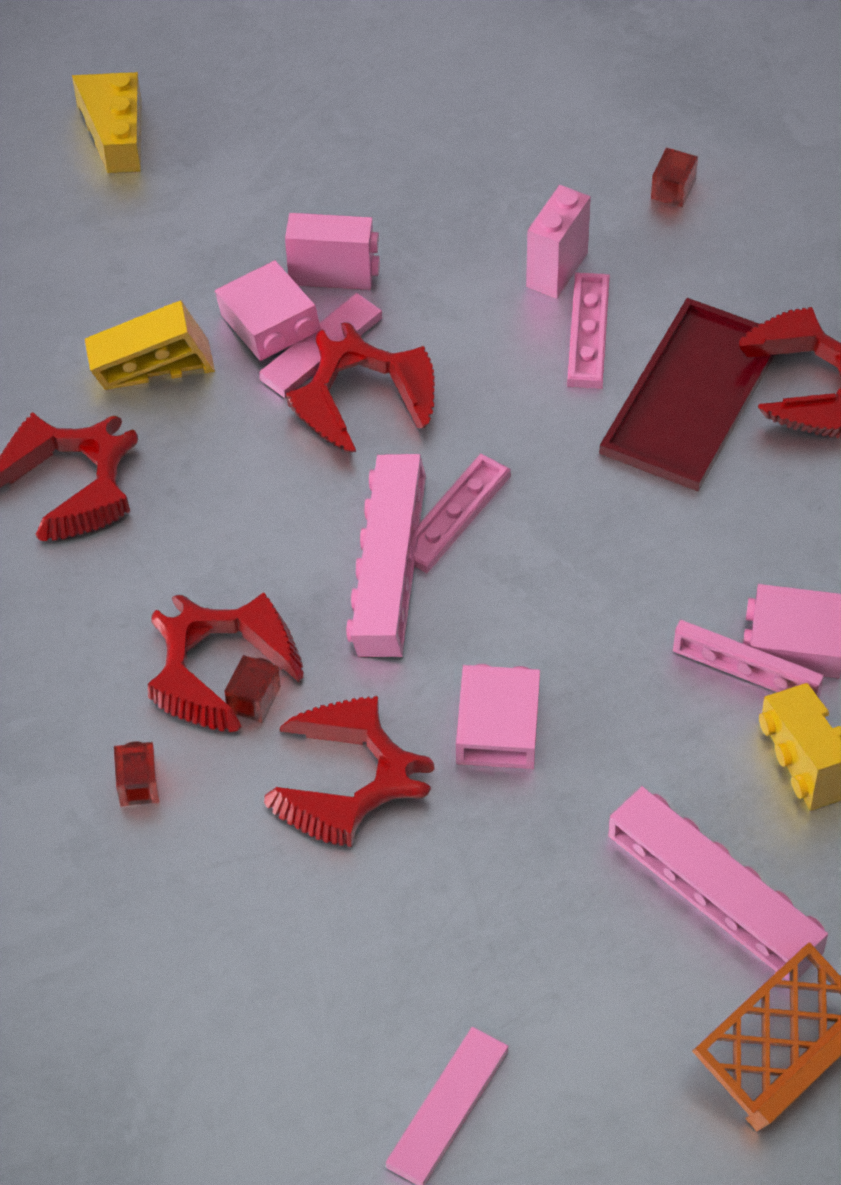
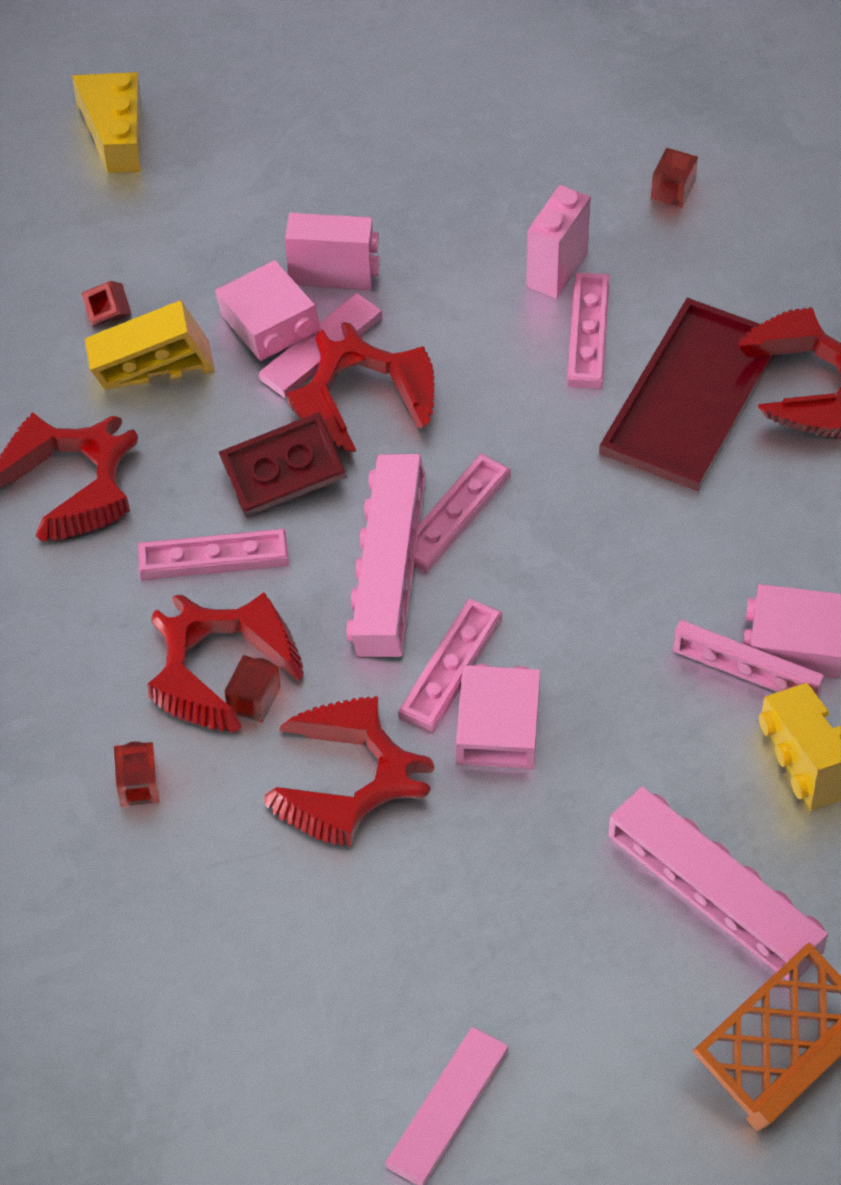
none -> red slope [81,281,131,326]
none -> bright pink tile [138,529,289,580]
none -> dark red tile [219,412,347,518]
none -> bright pink tile [398,598,503,733]

